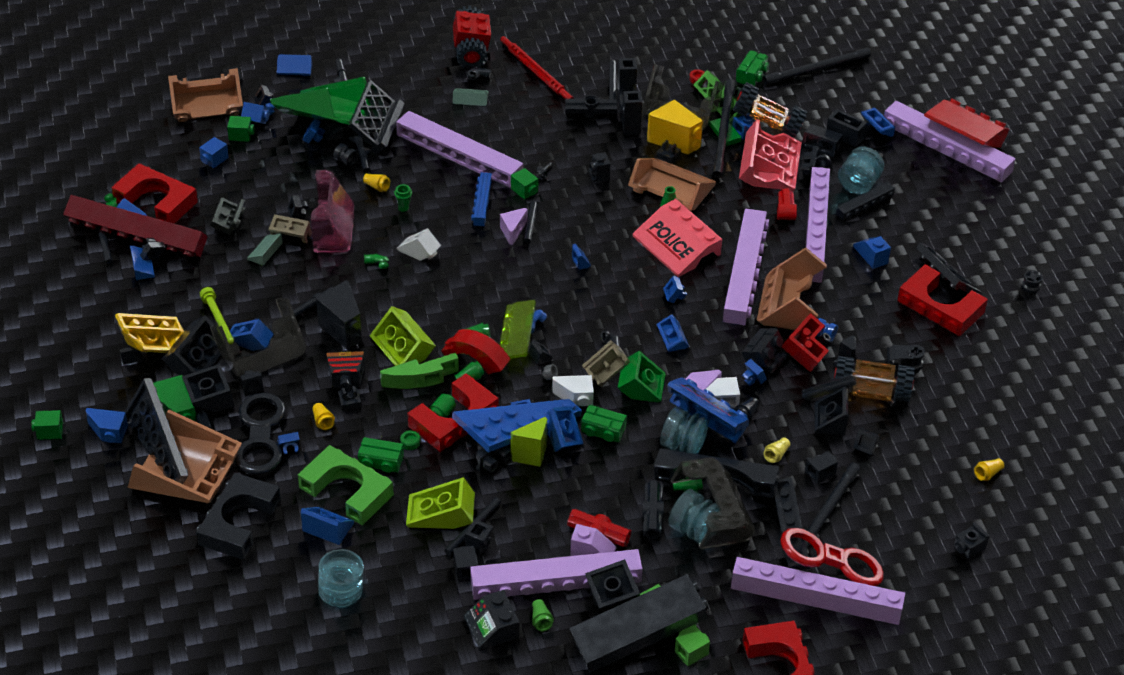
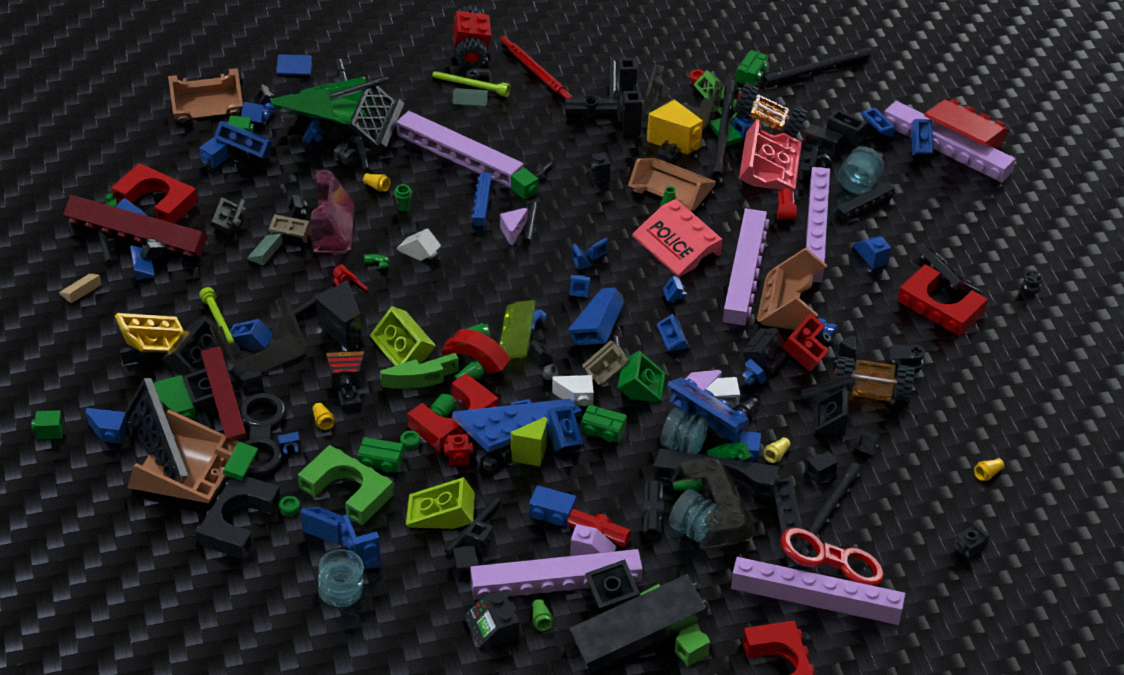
none -> tan slope [59,274,101,303]
none -> dark red tile [201,346,247,443]
none -> blue brick [214,121,274,158]
none -> green tile [223,442,258,481]
none -> green tile [279,496,300,516]
none -> black piece [330,76,388,101]
none -> red plant [333,265,368,291]
none -> blue bracket [340,515,381,571]
none -> lime piece [432,71,510,97]
none -> red brick [444,434,473,466]
none -> blue brick [529,485,576,527]
none -> blue slope [568,288,624,345]
none -> blue tile [569,275,590,297]
none -> blue slope [585,238,608,260]
none -> green hinge [707,443,752,460]
none -> blue brick [738,431,761,463]
none -> blue slope [911,119,933,156]

